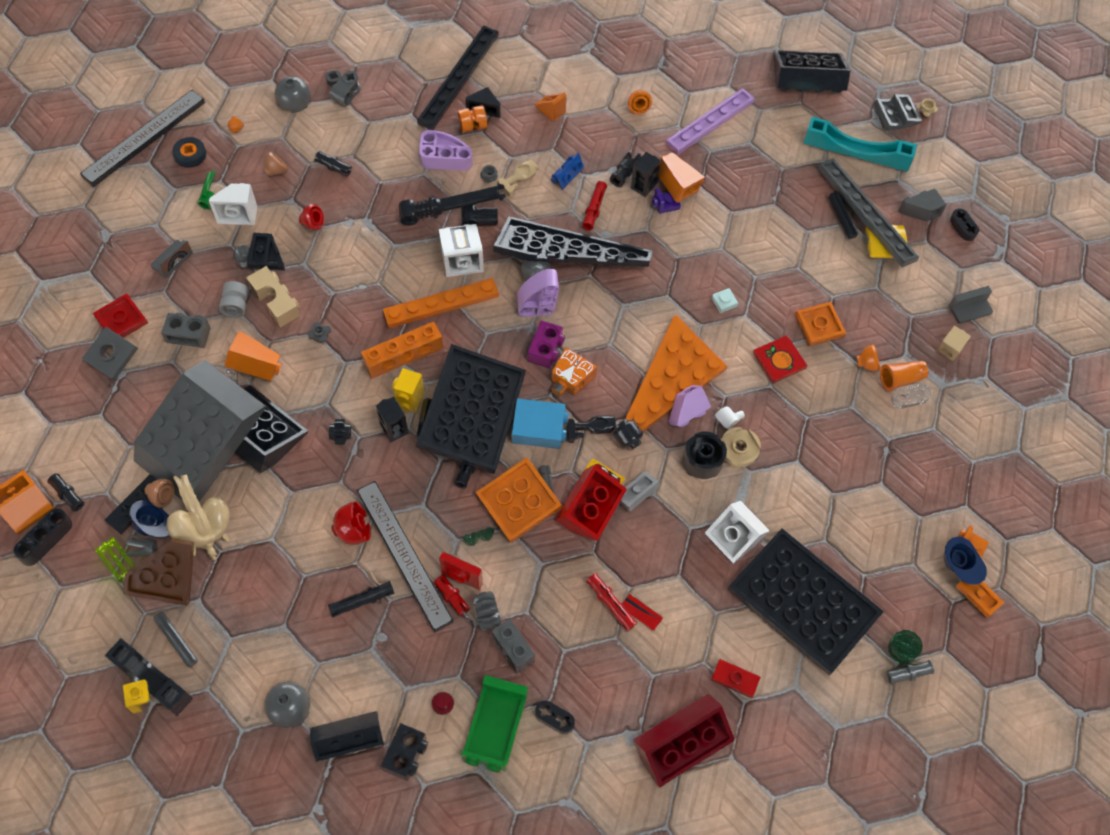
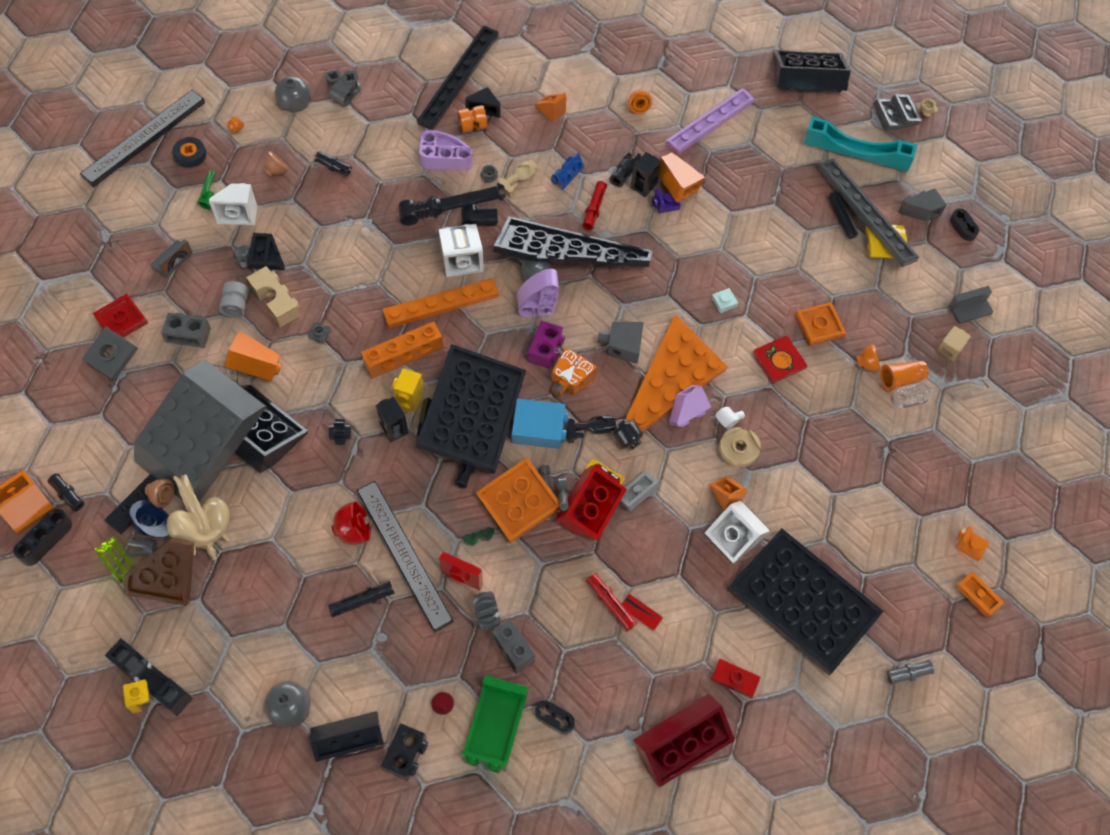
dark grey axle [154,612,198,667] -> none
red brick [299,204,324,230] -> none
red pin [434,574,470,616] -> none
black brick [683,431,727,479] -> none
clear green wheel [888,630,923,664] -> none
dark blue piece [944,536,987,585] -> none
none -> dark grey piece [558,477,568,511]
none -> dark grey torso [597,322,644,364]
none -> orange slope [709,476,747,511]

